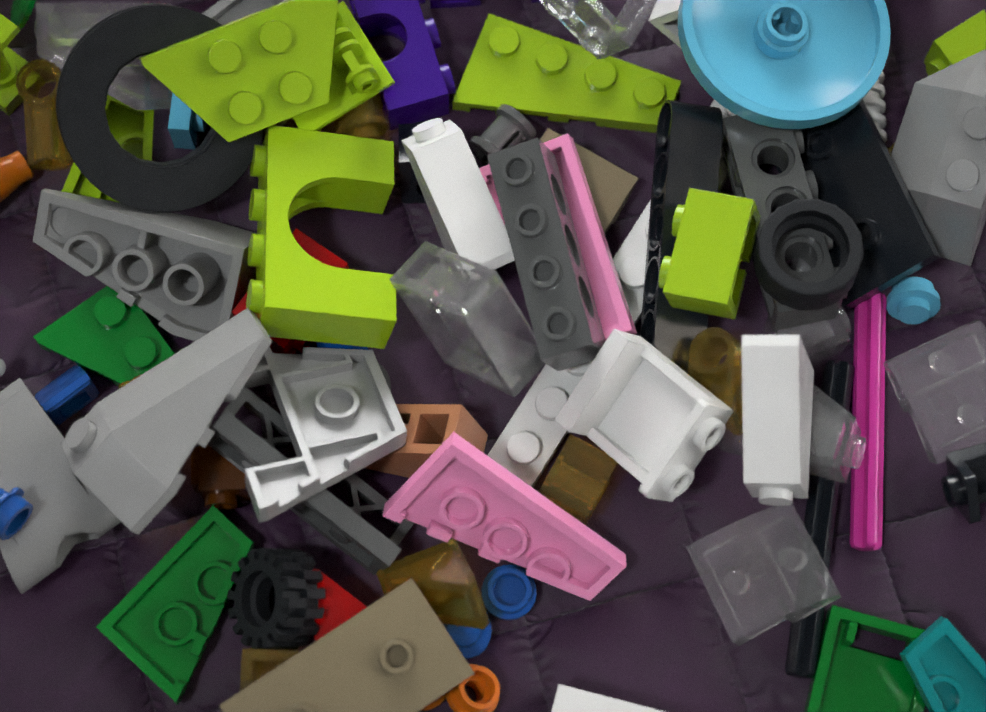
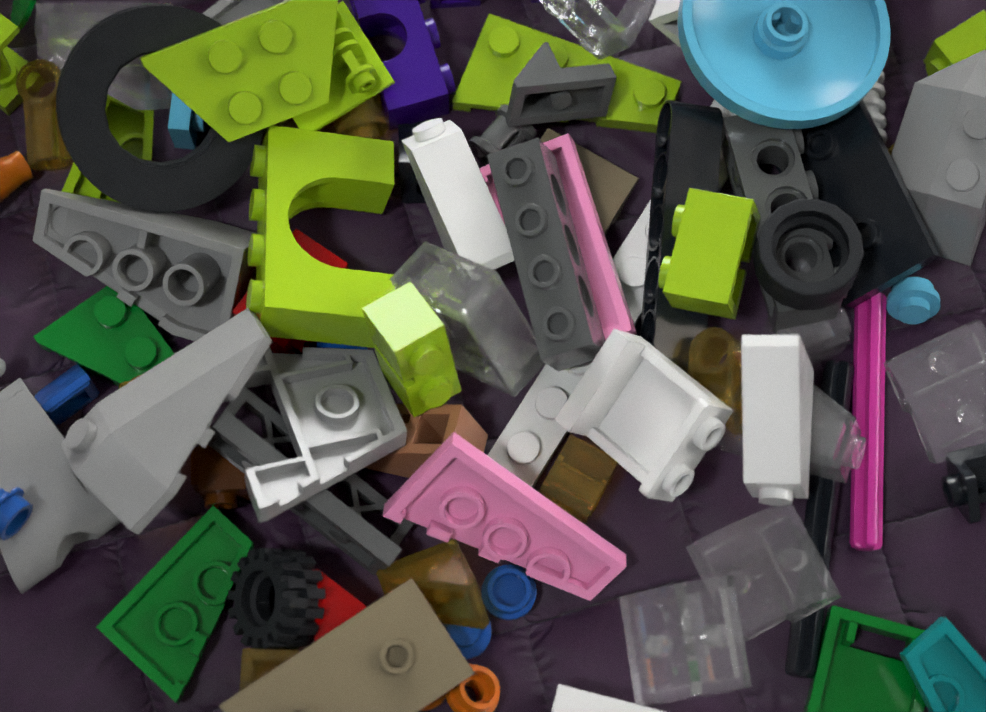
none -> lime piece [362,282,461,418]
none -> dark grey slope [505,42,617,127]
none -> clear slope [619,575,752,707]

